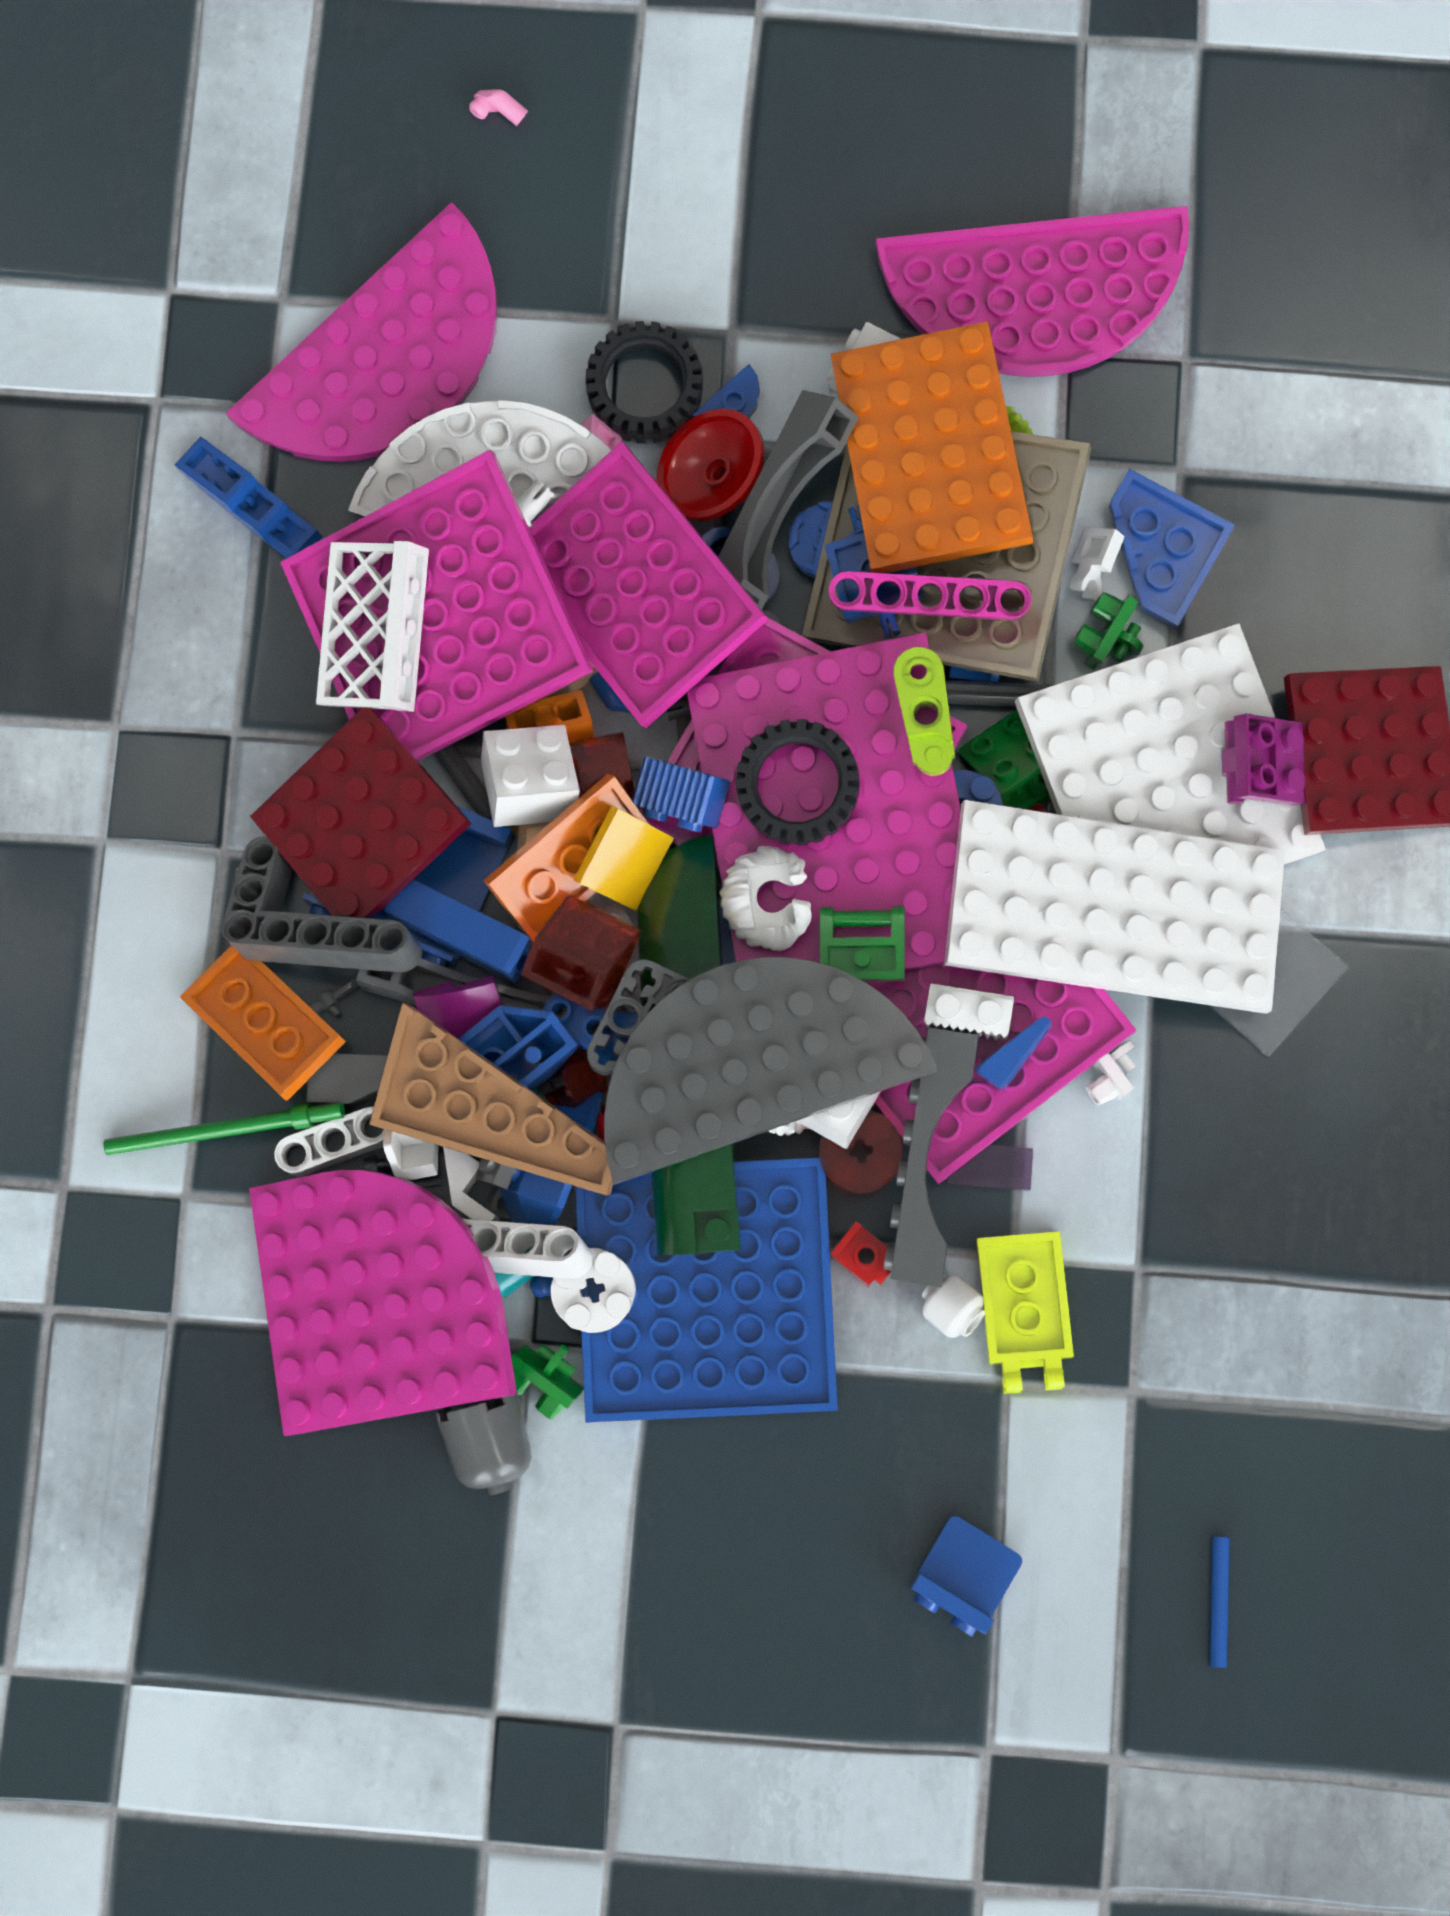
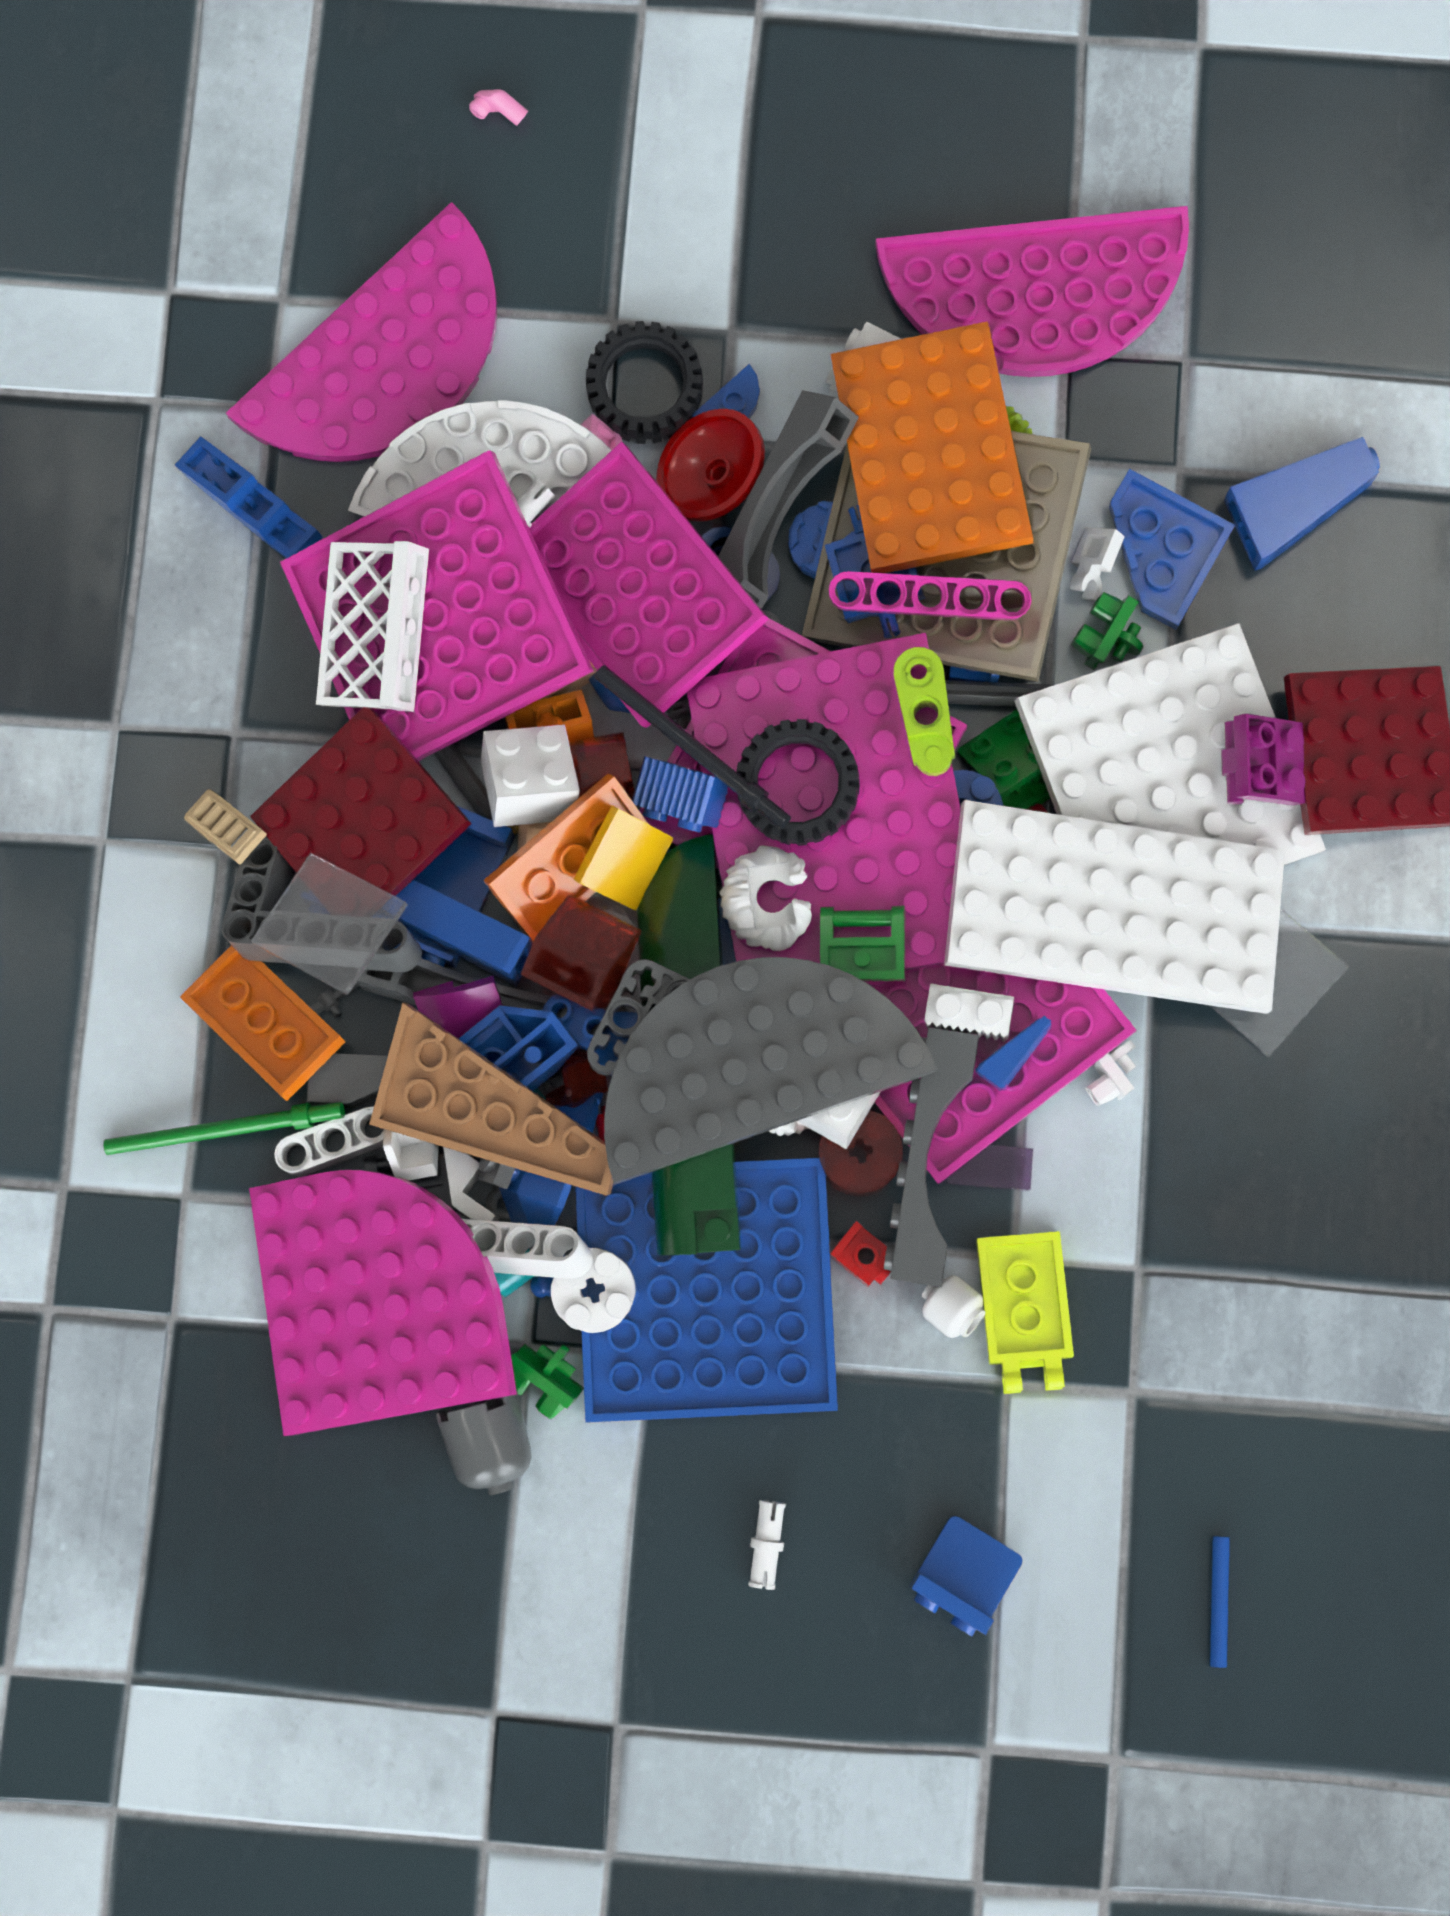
none -> tan slope [184,789,267,865]
none -> clear piece [251,853,408,995]
none -> black bar [595,665,791,830]
none -> white pin [748,1500,786,1590]
none -> slope [1224,437,1380,571]

